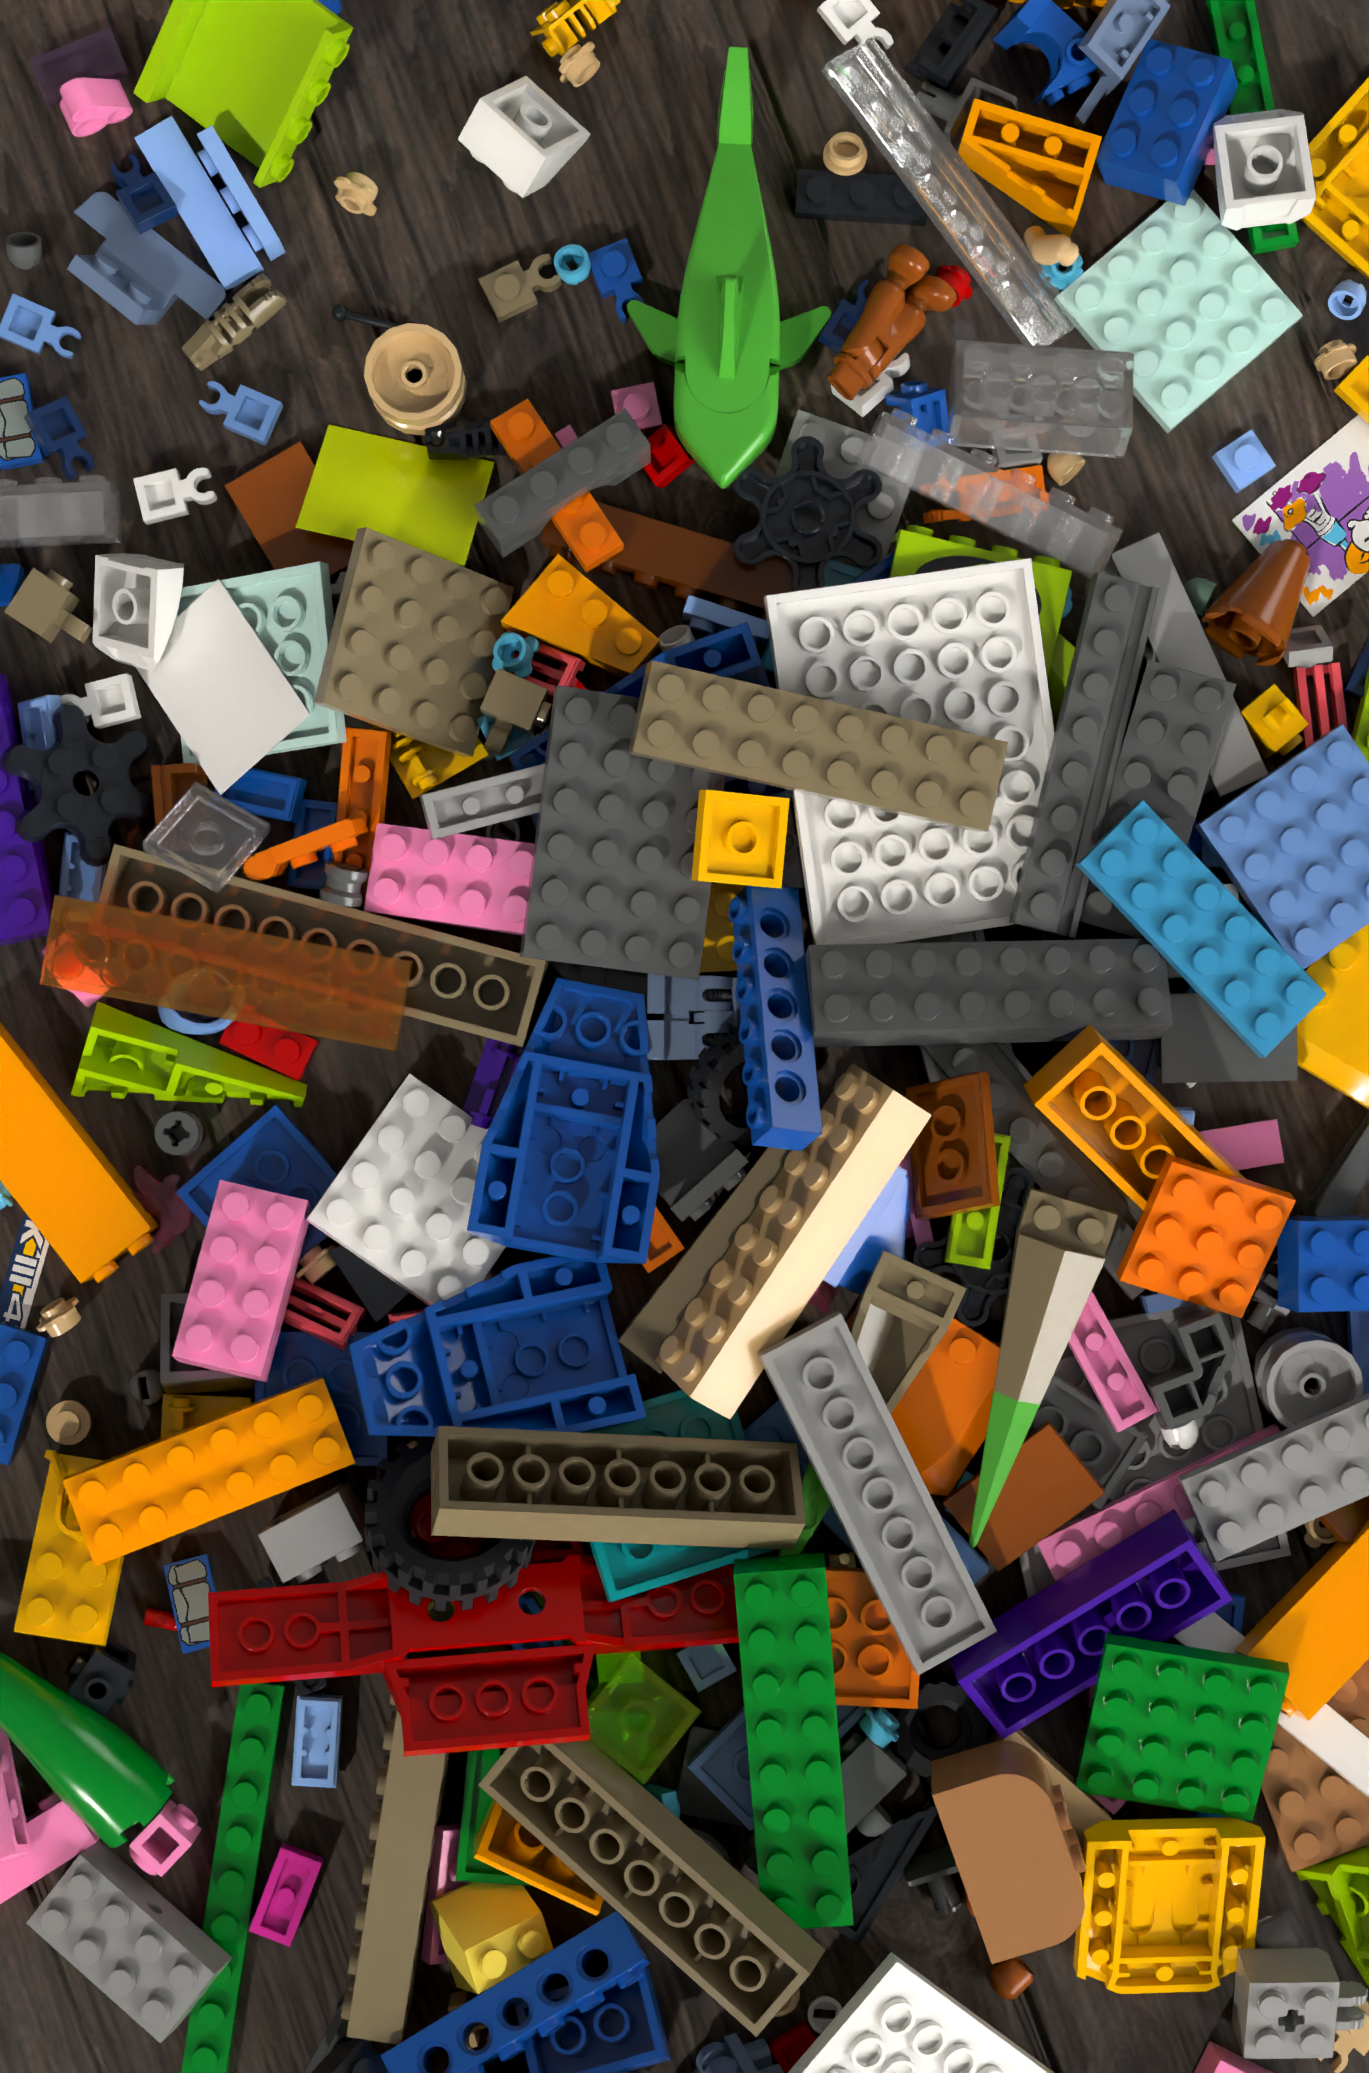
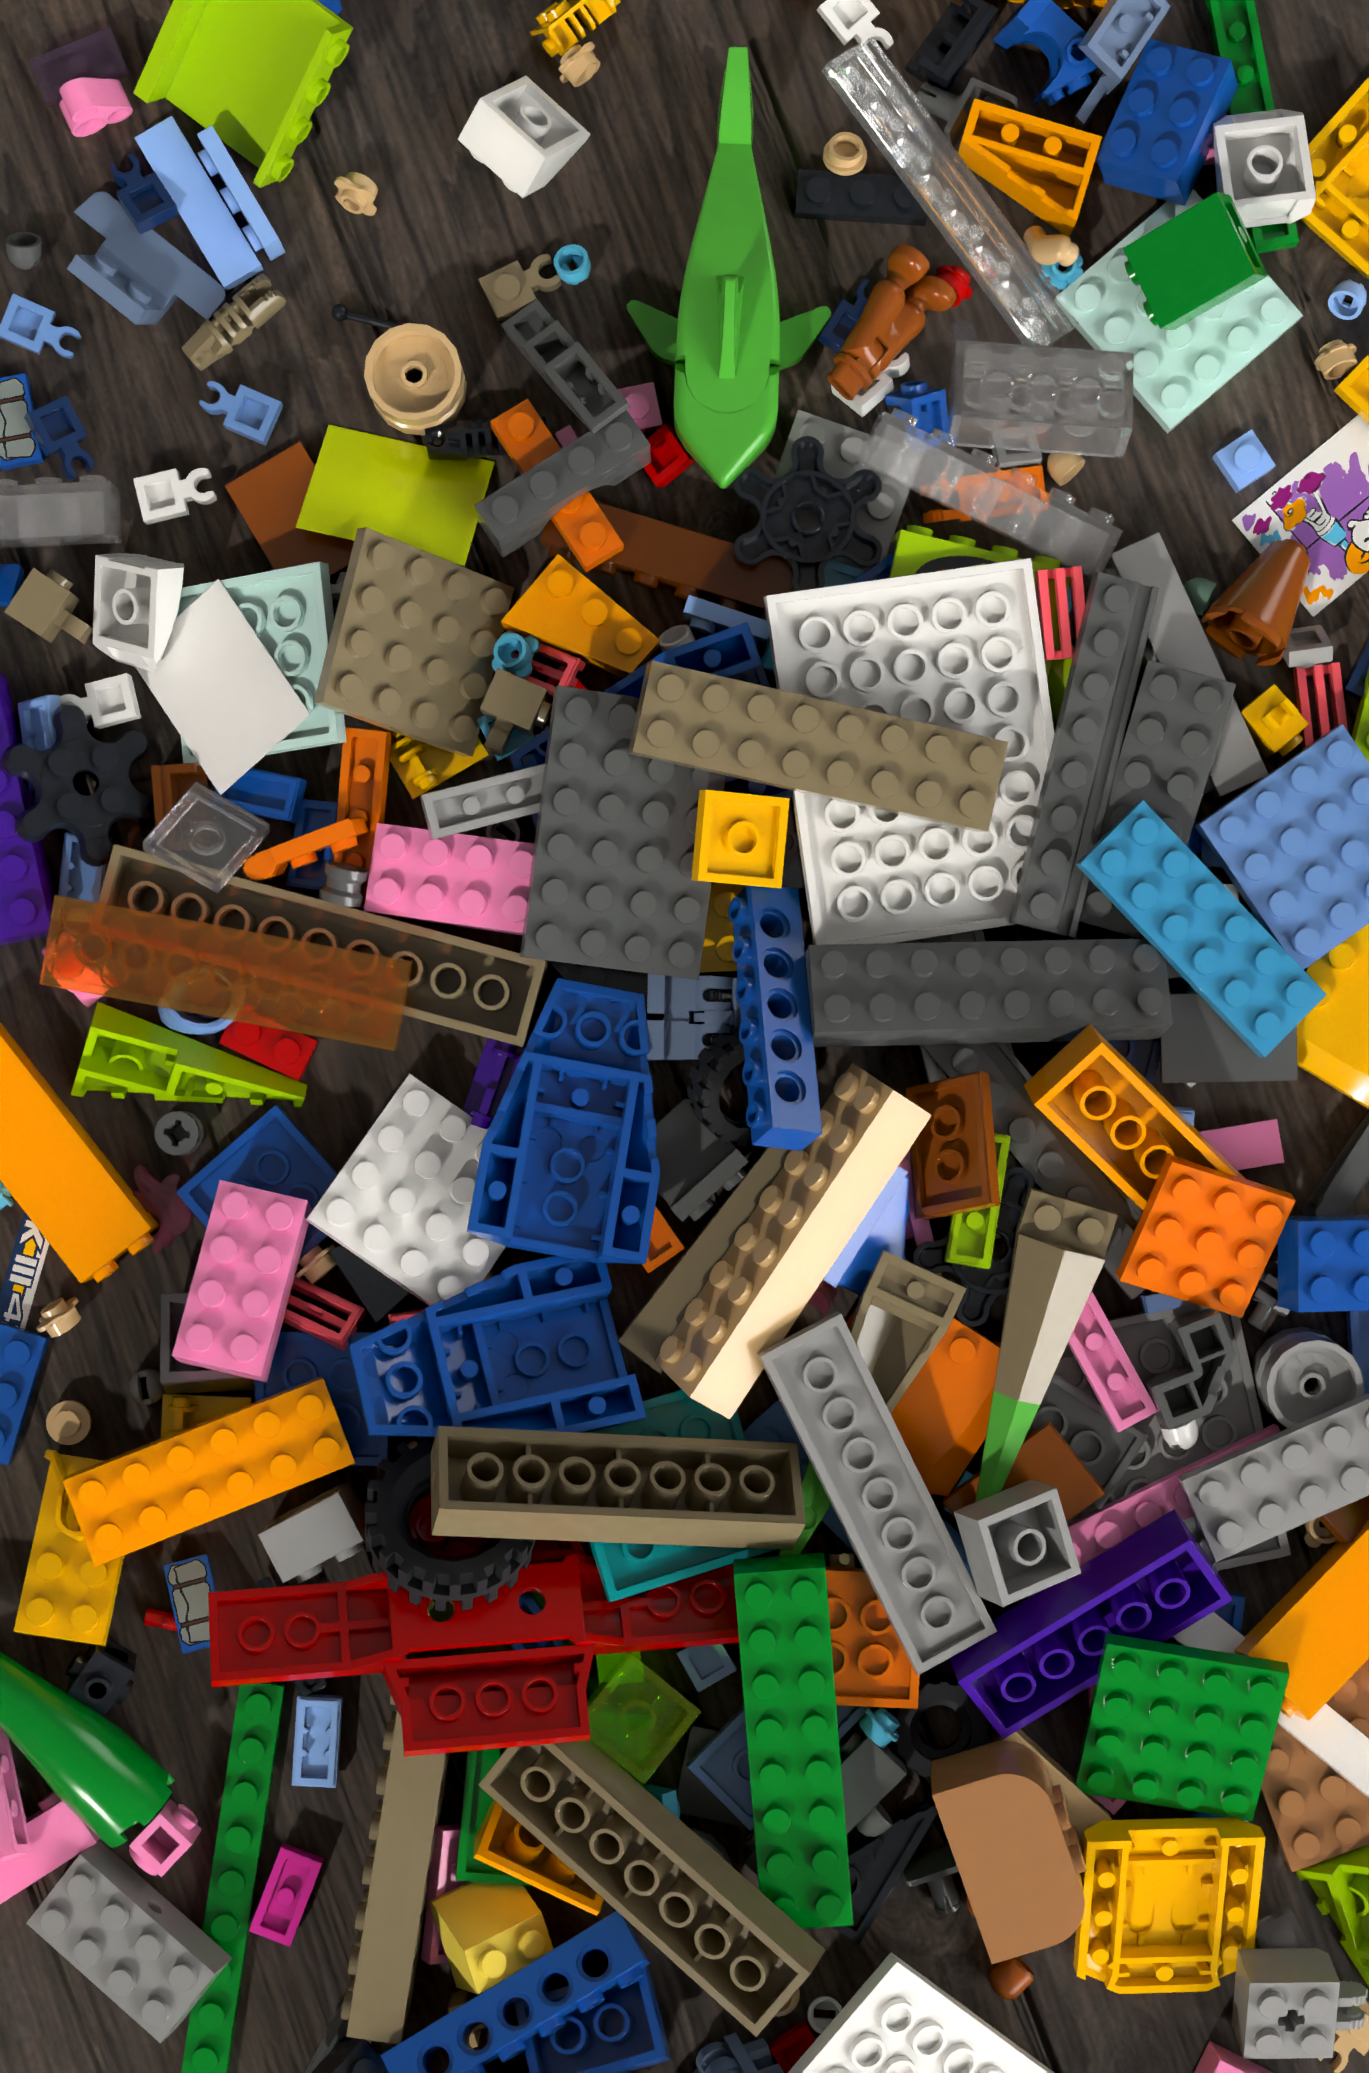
blue plate [587,238,644,324] -> none
none -> dark grey slope [501,299,630,434]
none -> light grey brick [954,1479,1081,1607]
none -> coral tile [1034,566,1085,661]
none -> green brick [1123,192,1268,330]

